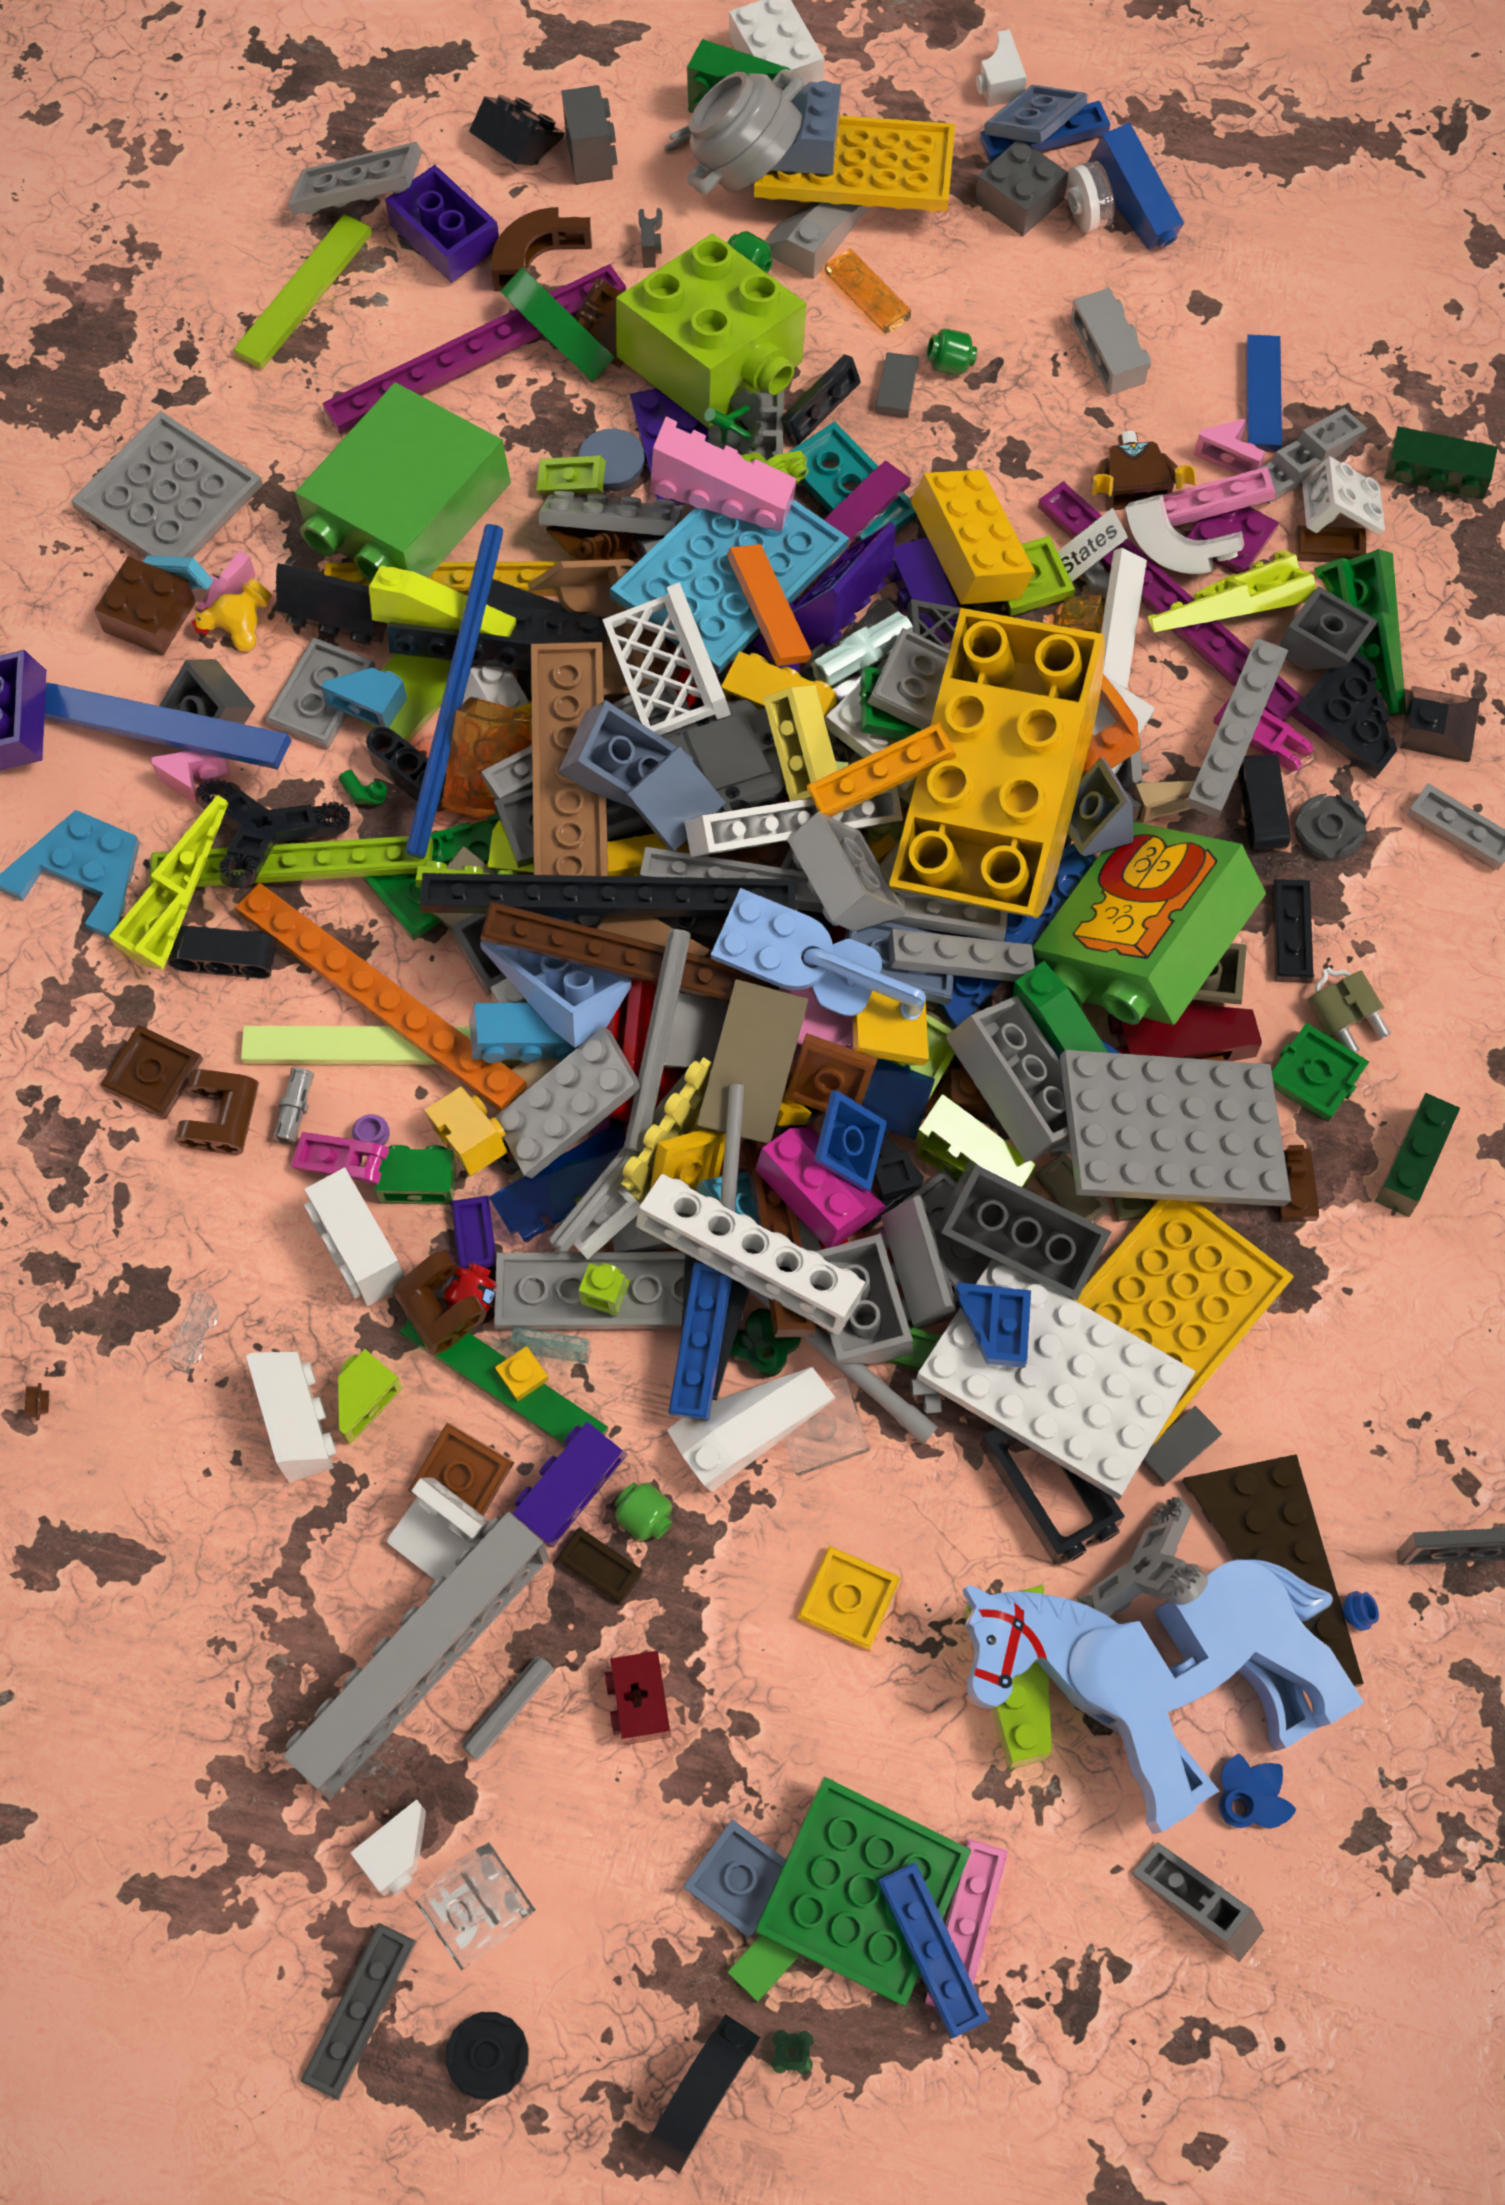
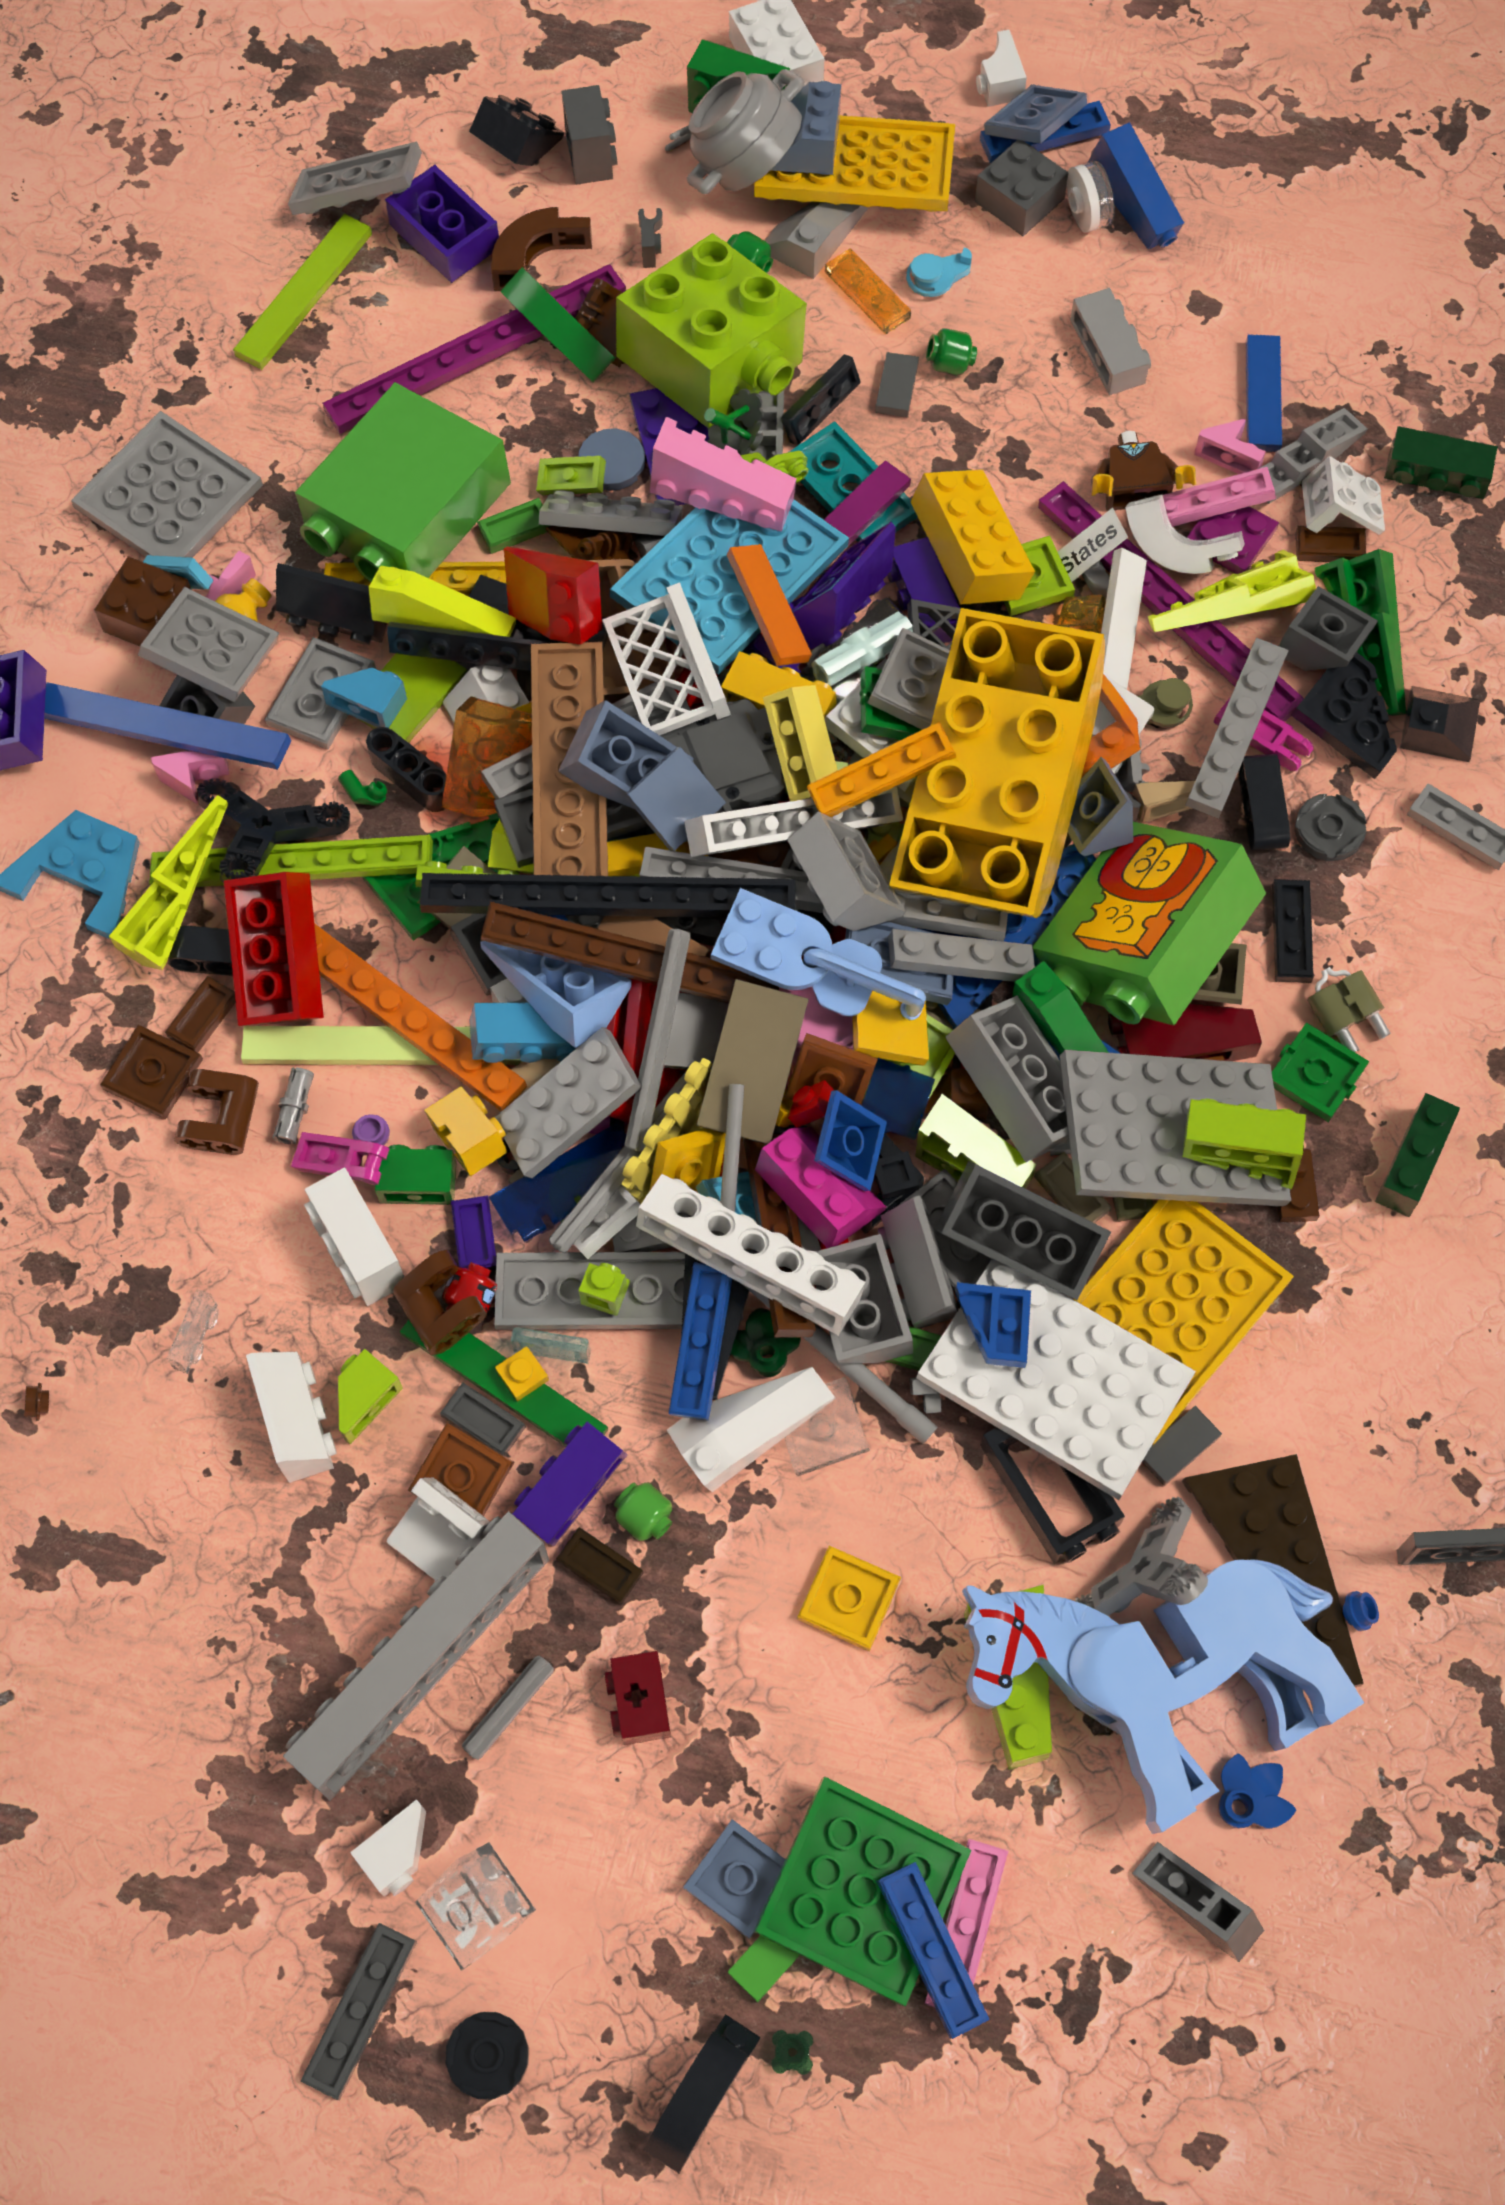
blue axle [406,524,503,859] -> none
none -> light grey plate [138,587,279,702]
none -> reddish brown tile [165,976,236,1053]
none -> red slope [224,872,324,1026]
none -> dark grey tile [440,1383,526,1456]
none -> bright green tile [477,498,552,554]
none -> red slope [504,546,602,645]
none -> red plate [788,1080,834,1128]
none -> medium azure piece [906,247,972,297]
none -> olive piece [1138,678,1193,727]
none -> lime wedge [1182,1098,1306,1189]

